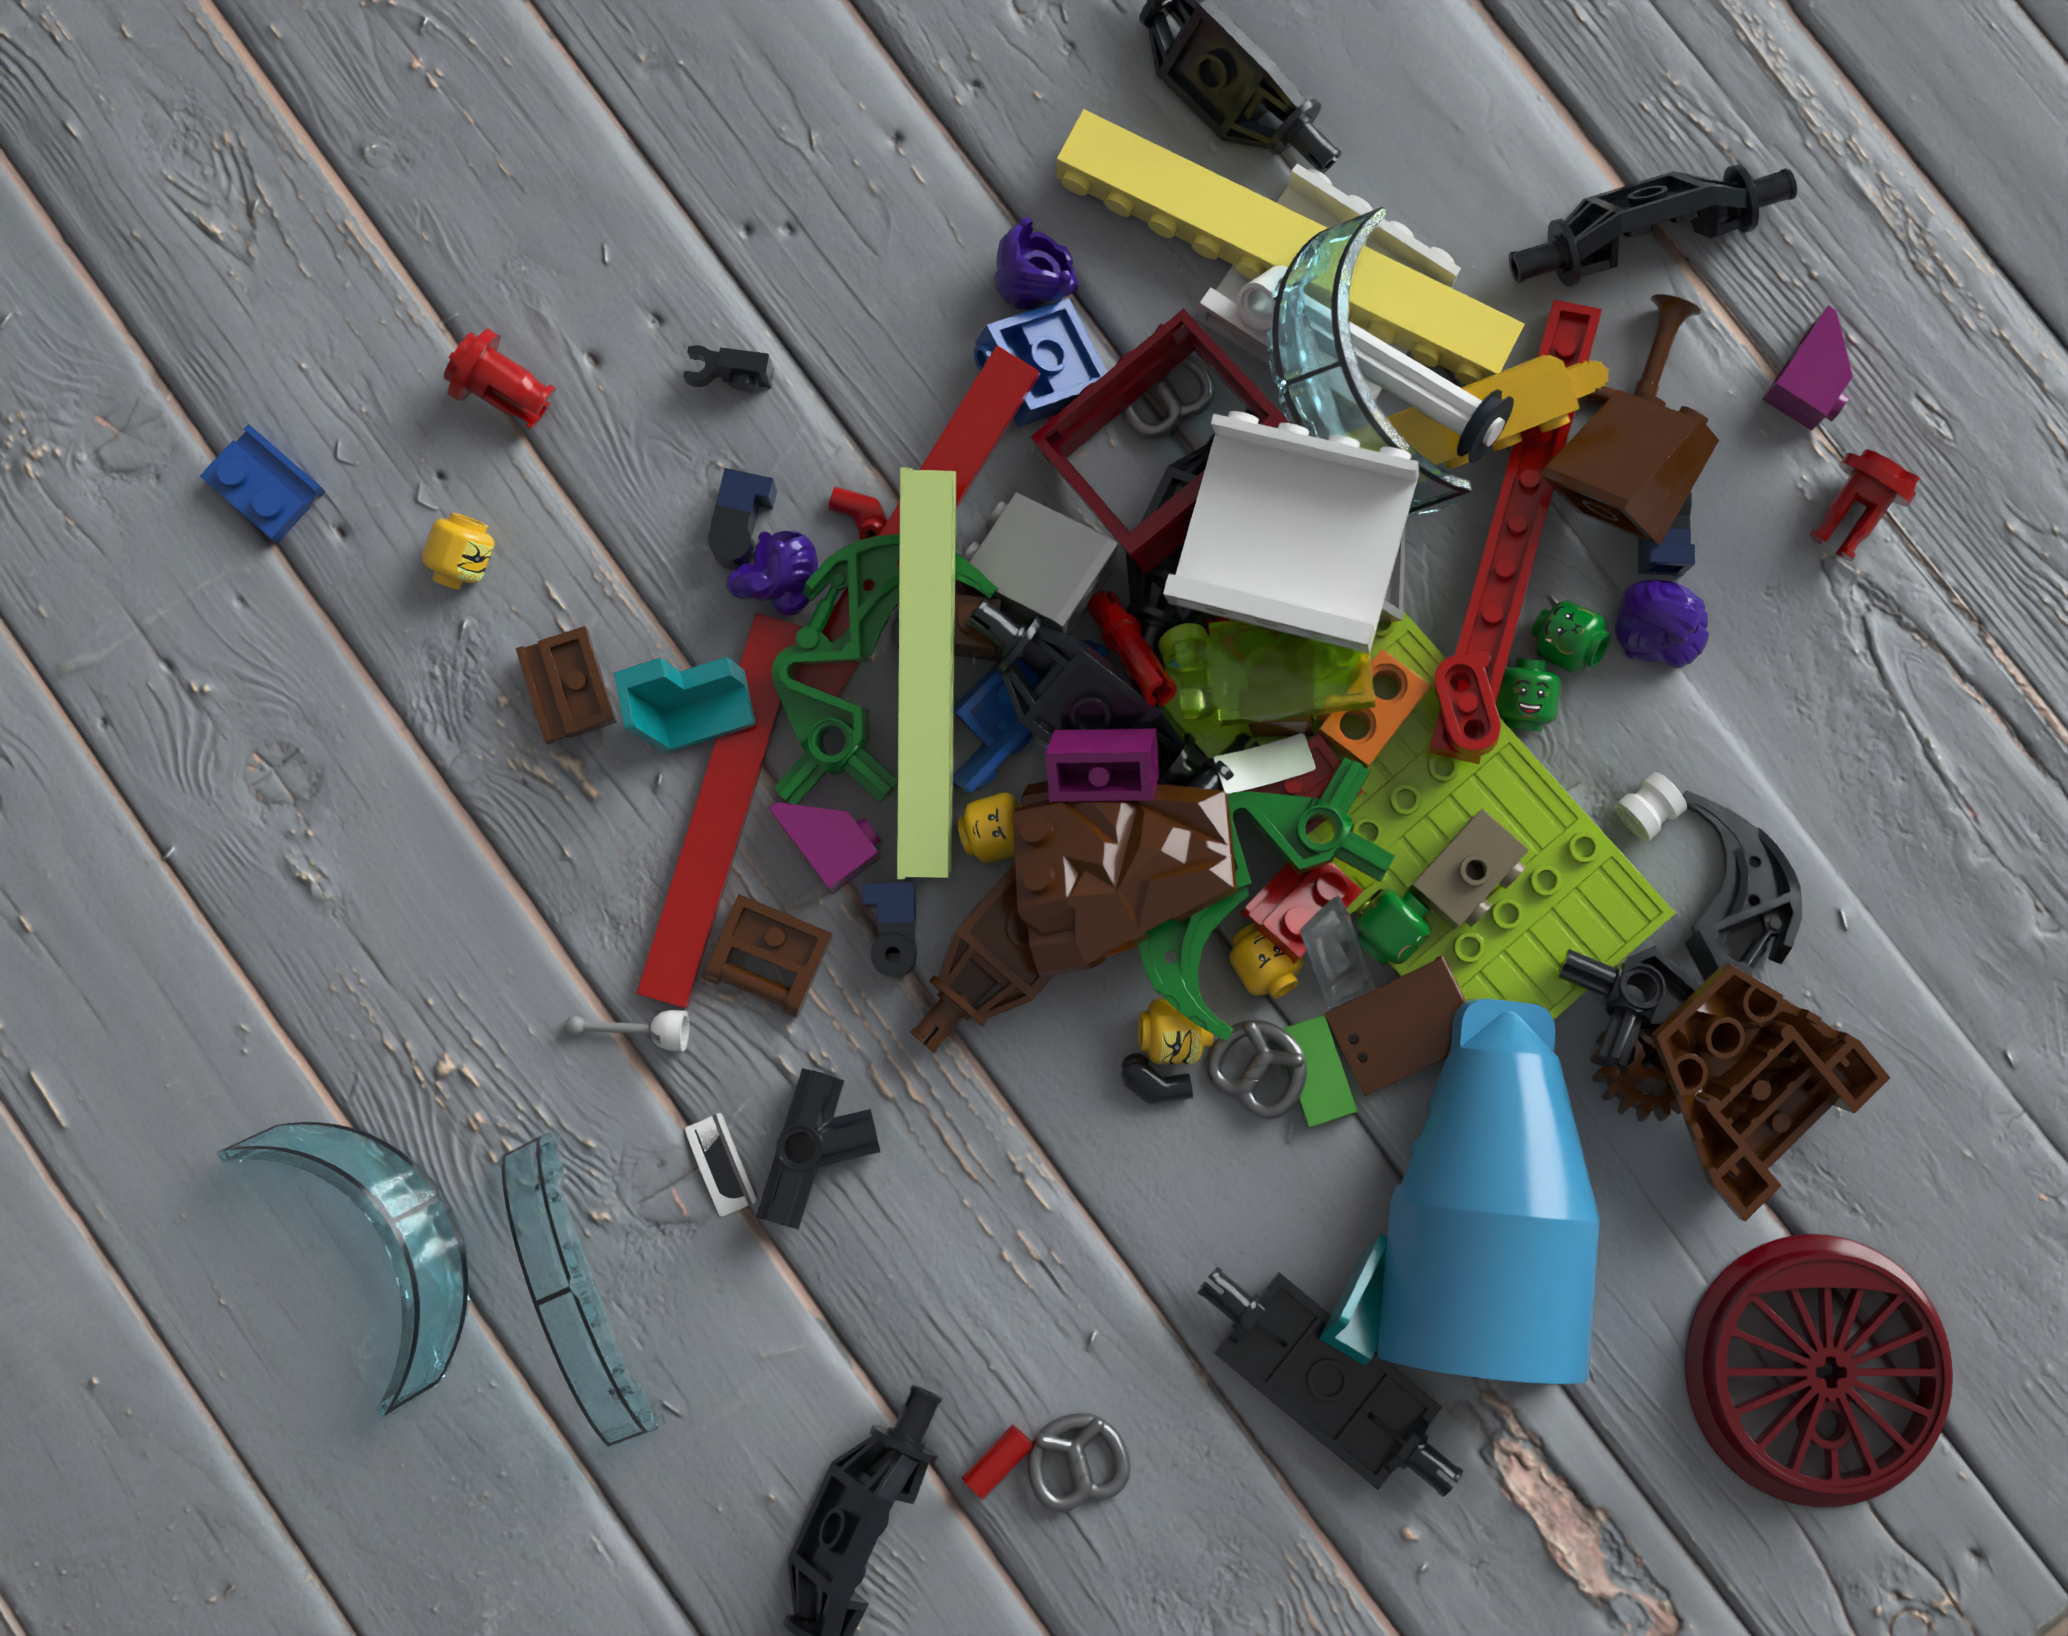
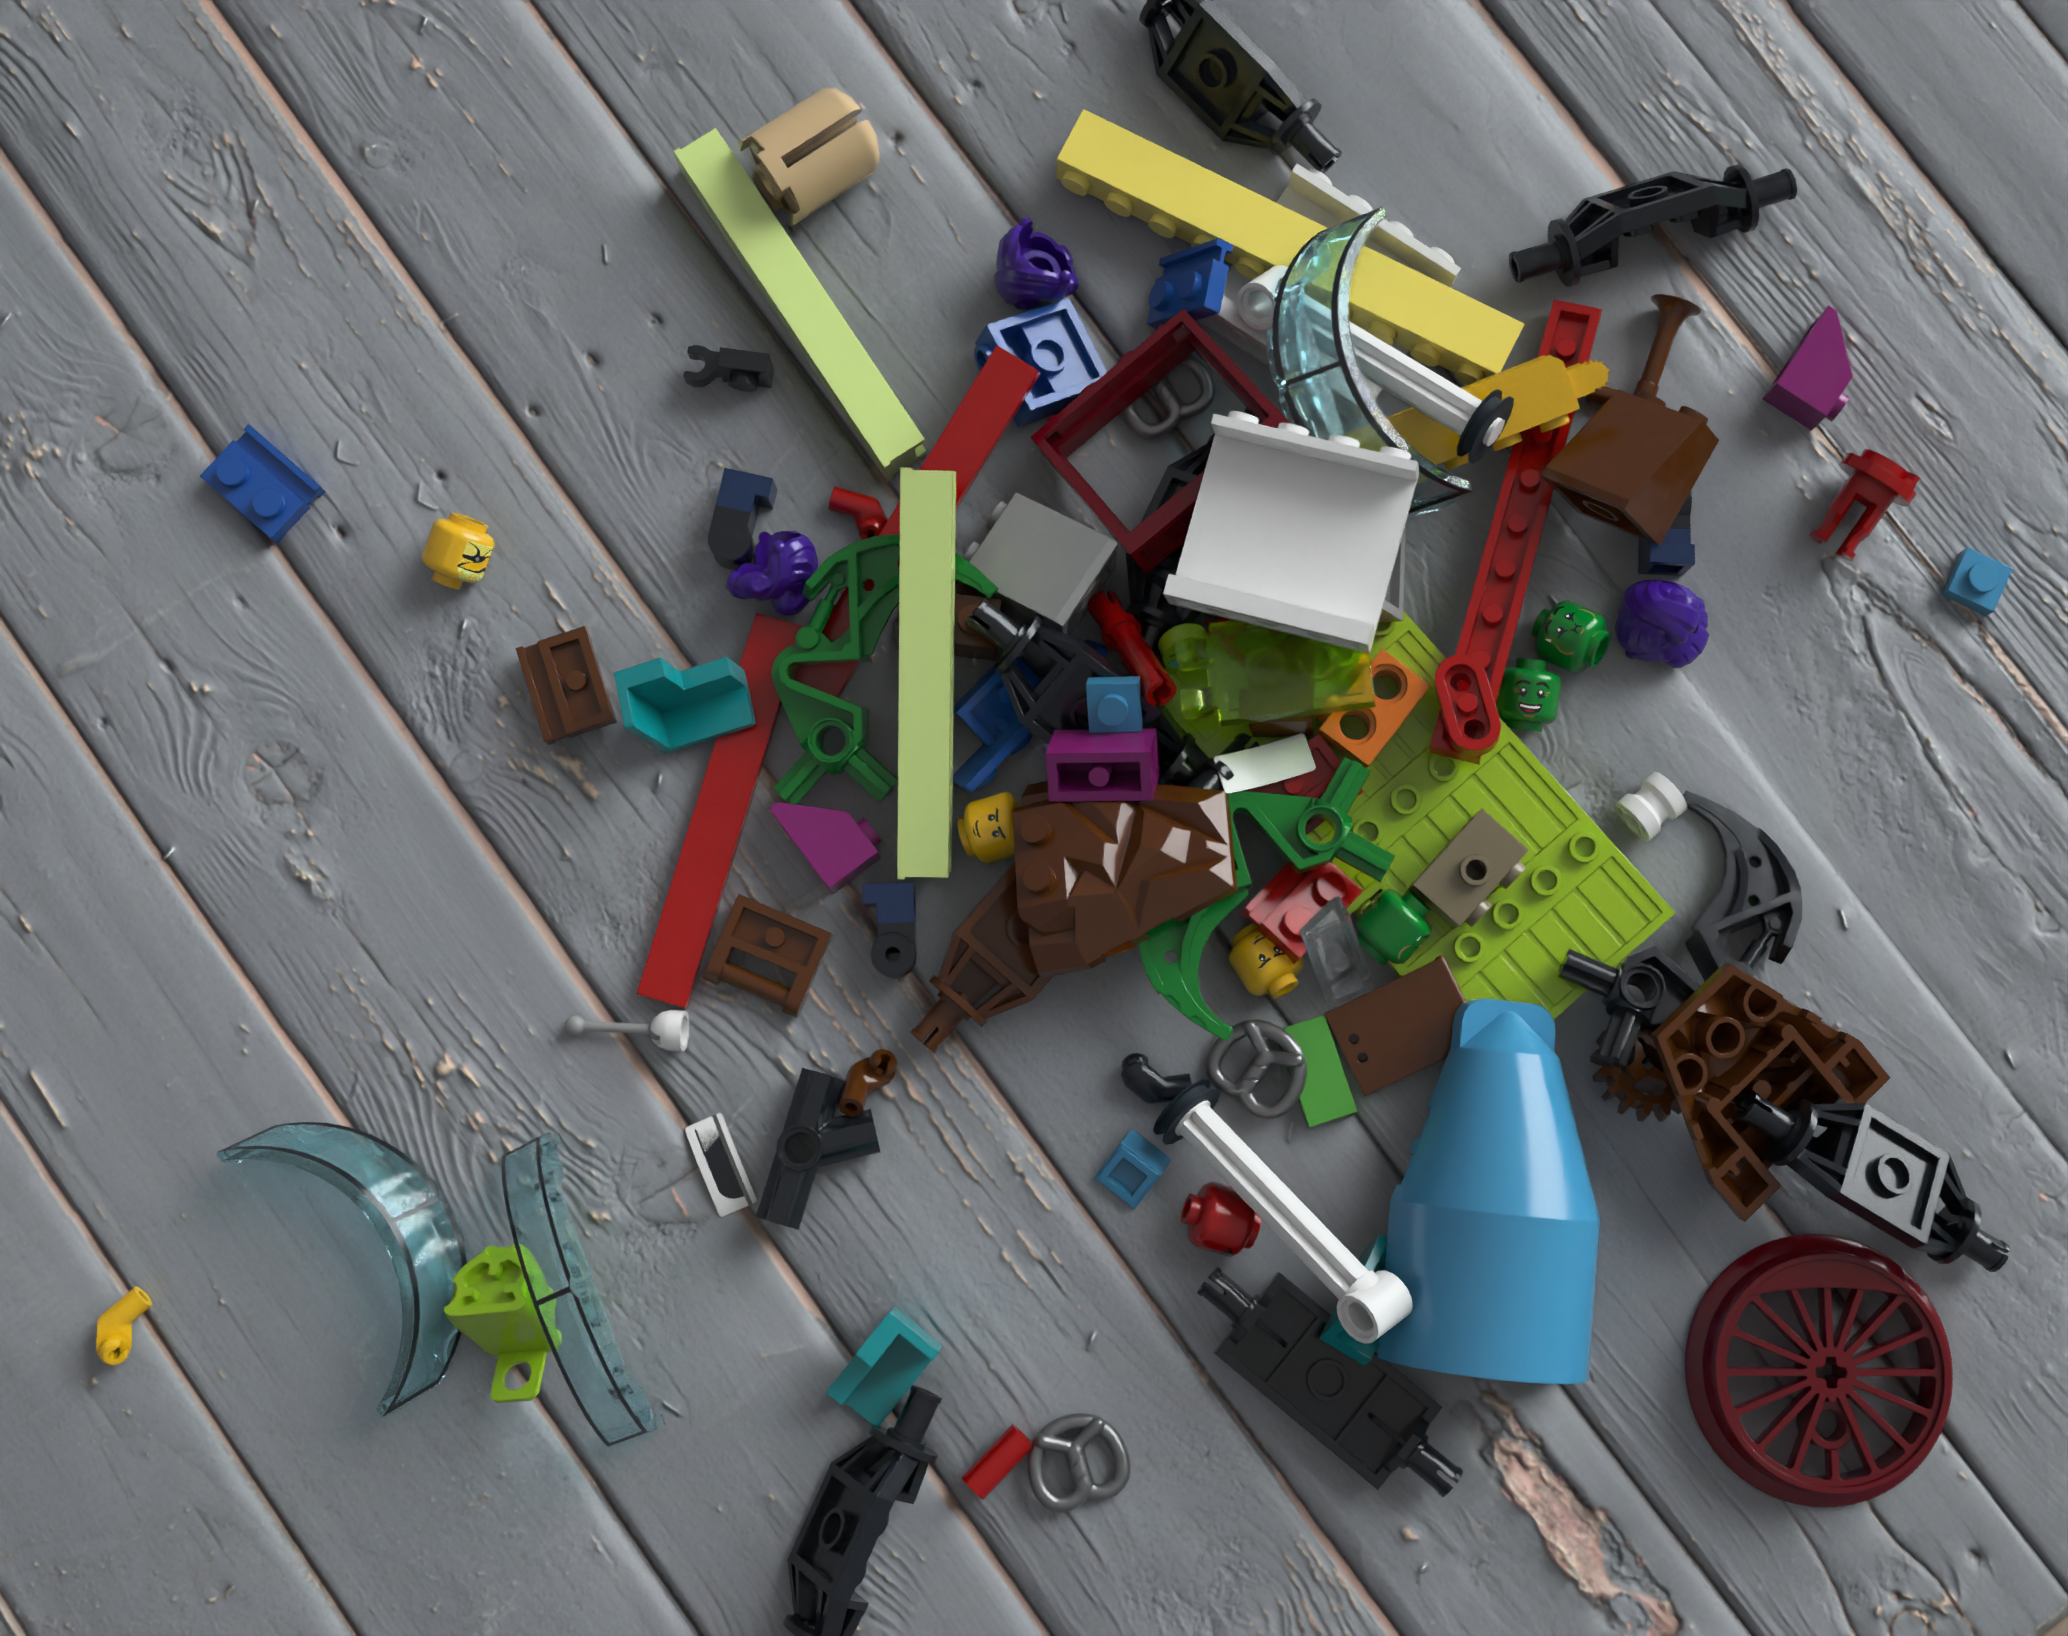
red piece [443,328,556,430] -> none
yellow head [1138,998,1214,1064] -> none
none -> yellow arm [96,1286,152,1366]
none -> lime piece [444,1243,566,1403]
none -> yellowish green tile [673,128,927,481]
none -> tan cylinder [738,88,880,226]
none -> teal panel [826,1307,943,1426]
none -> reddish brown arm [838,1049,897,1117]
none -> dark azure plate [1086,676,1143,733]
none -> dark azure slope [1094,1129,1171,1209]
none -> blue plate [1147,238,1233,329]
none -> white piece [1153,1079,1413,1344]
none -> red head [1181,1182,1261,1257]
none -> black plate [1734,1090,2010,1272]
none -> dark azure plate [1941,547,2013,616]

